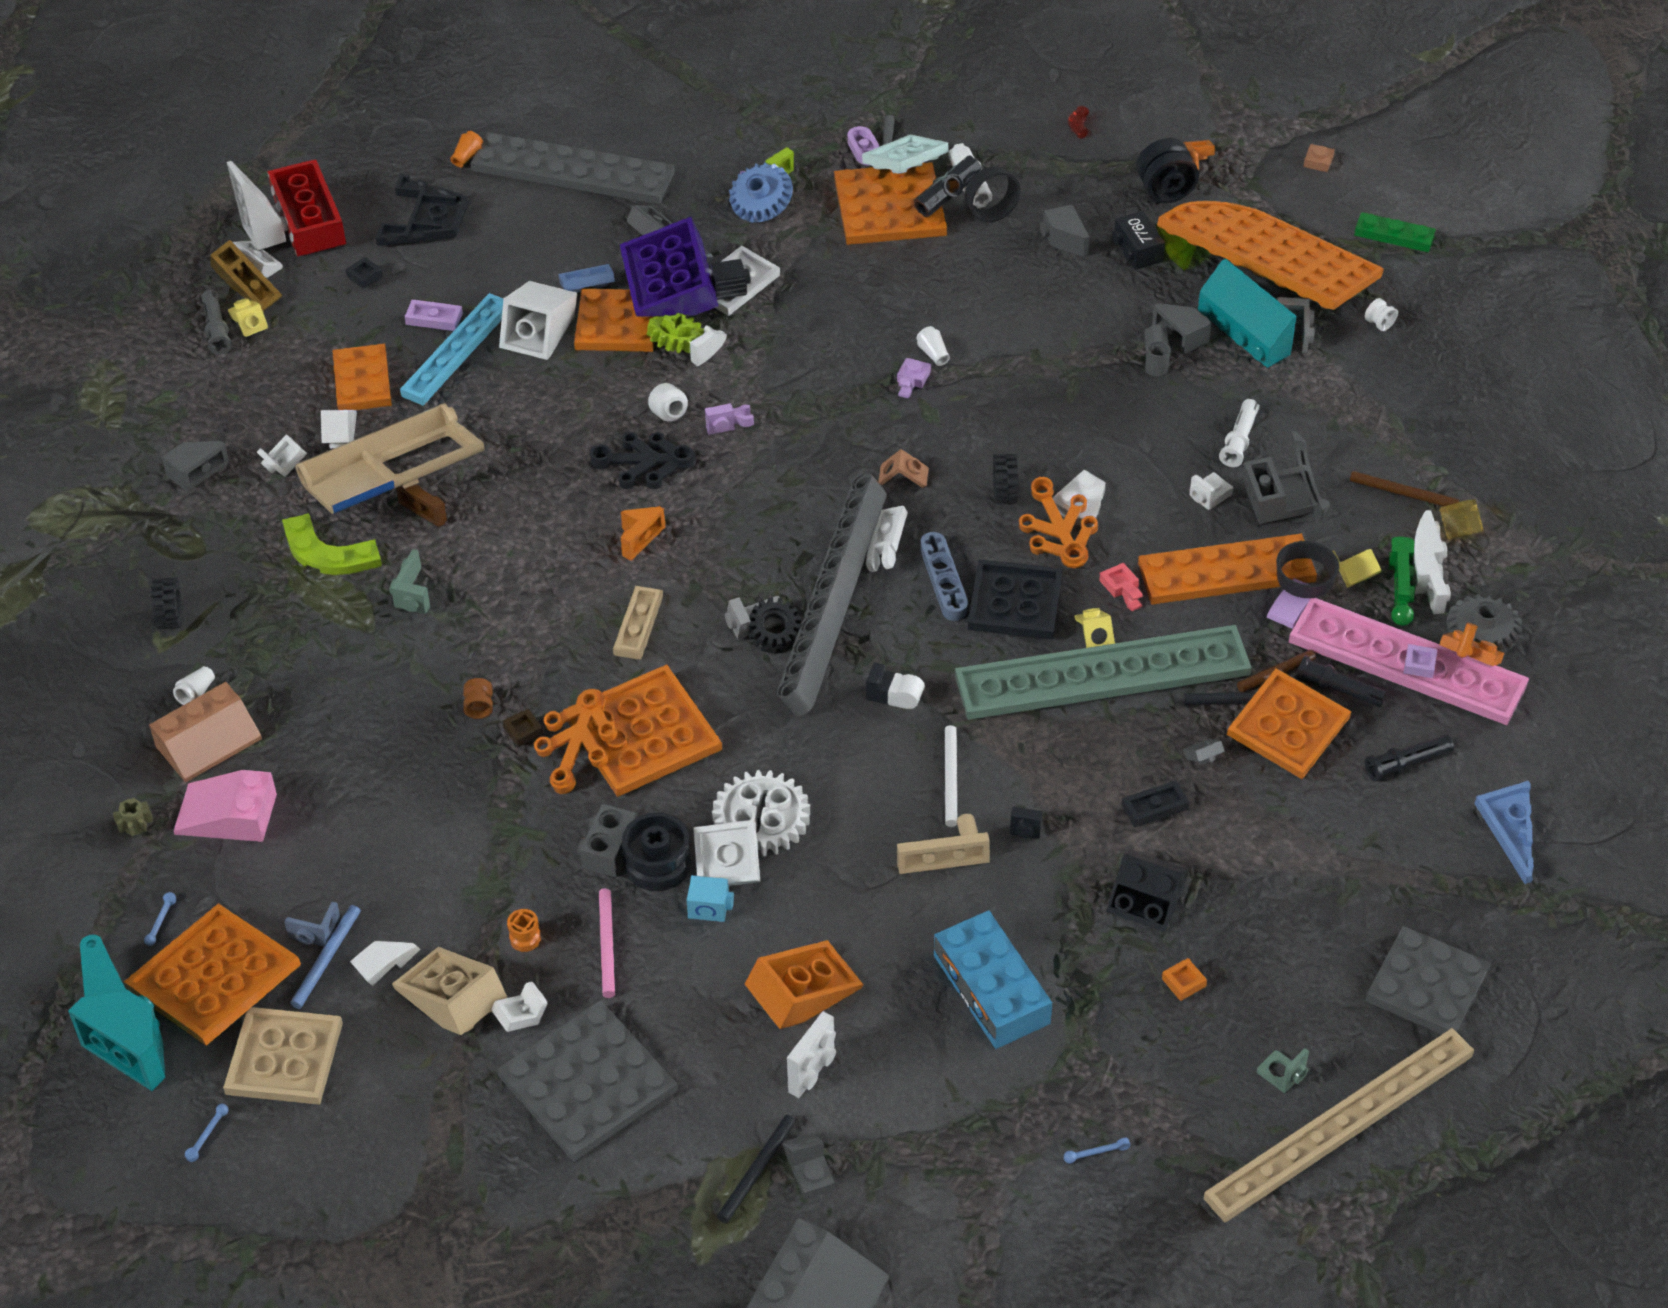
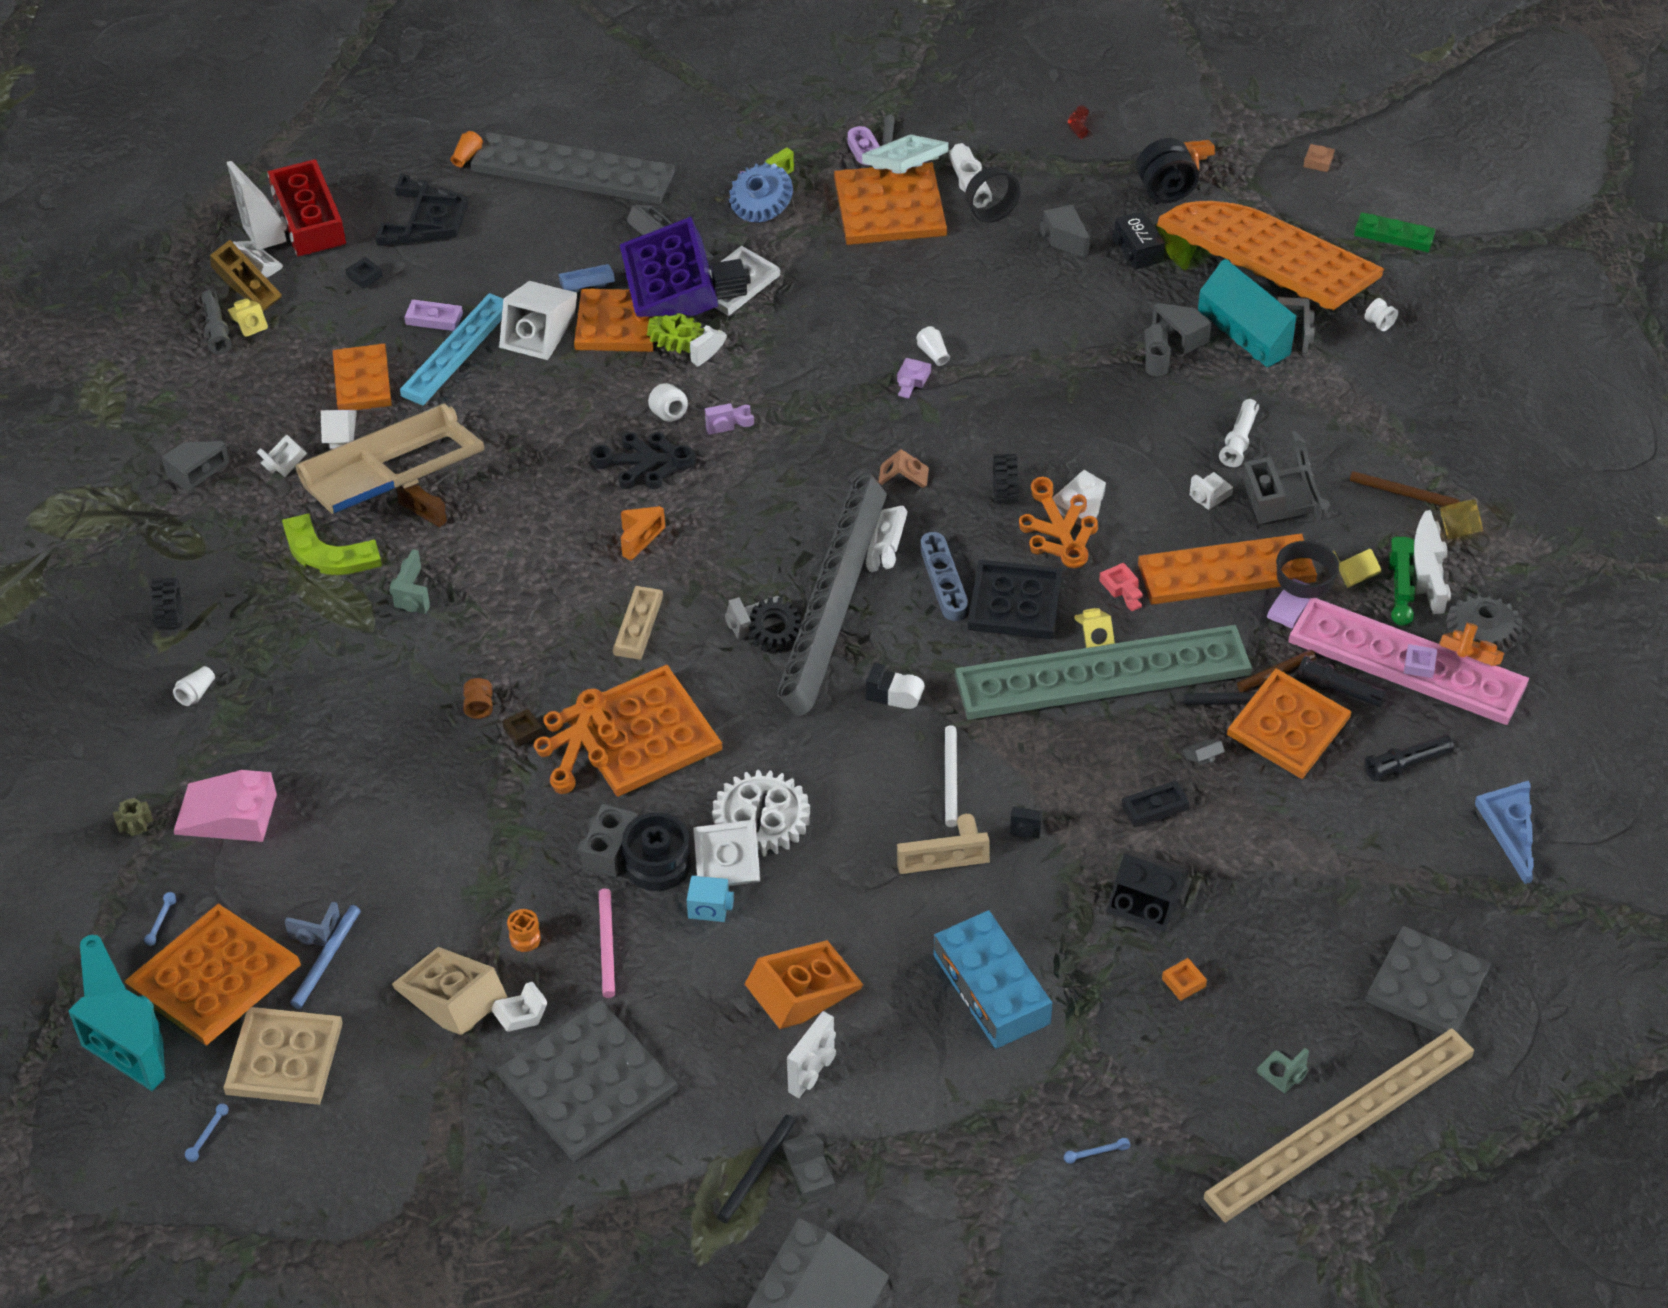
nougat slope [149,682,262,783] -> none
white slope [350,941,420,986] -> none
black piece [913,155,982,217] -> none

